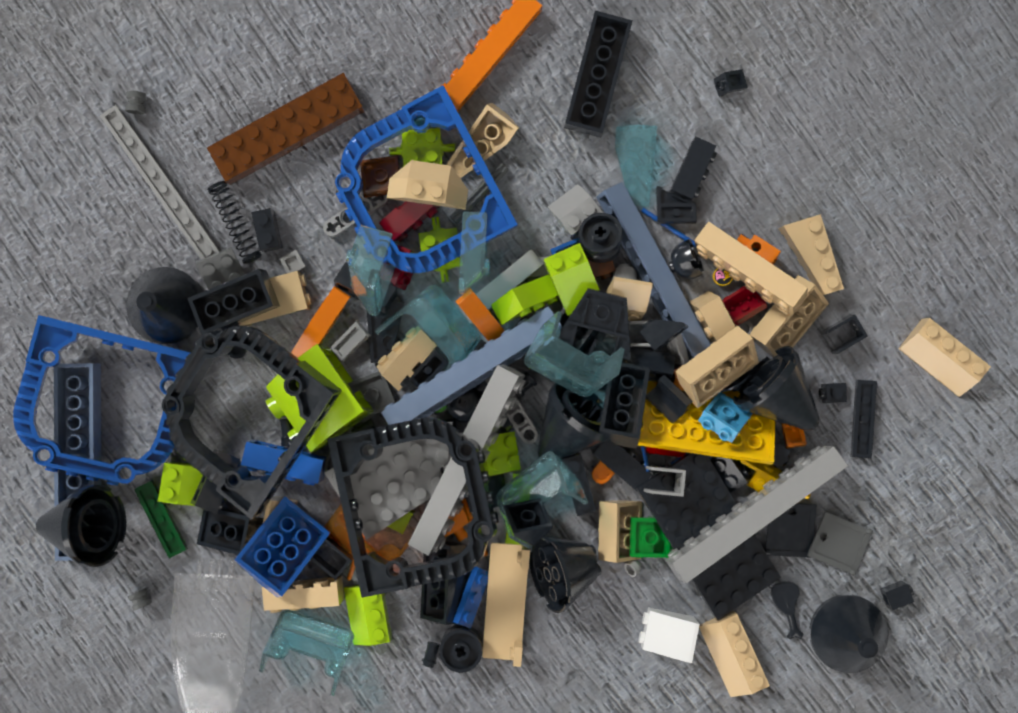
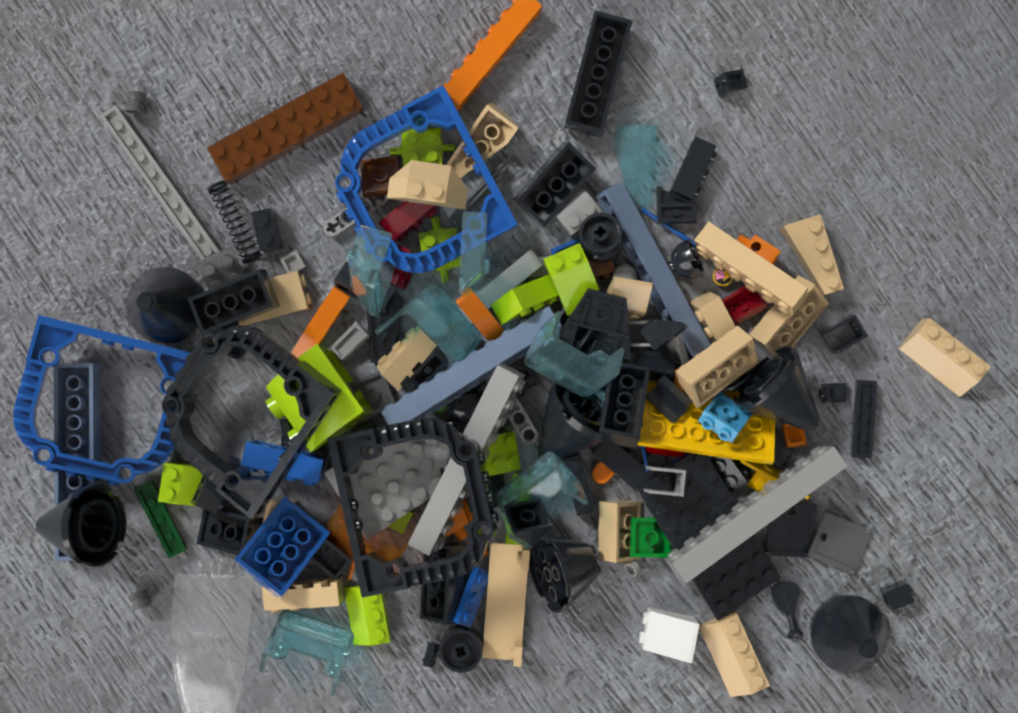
none -> black slope [512,142,596,227]

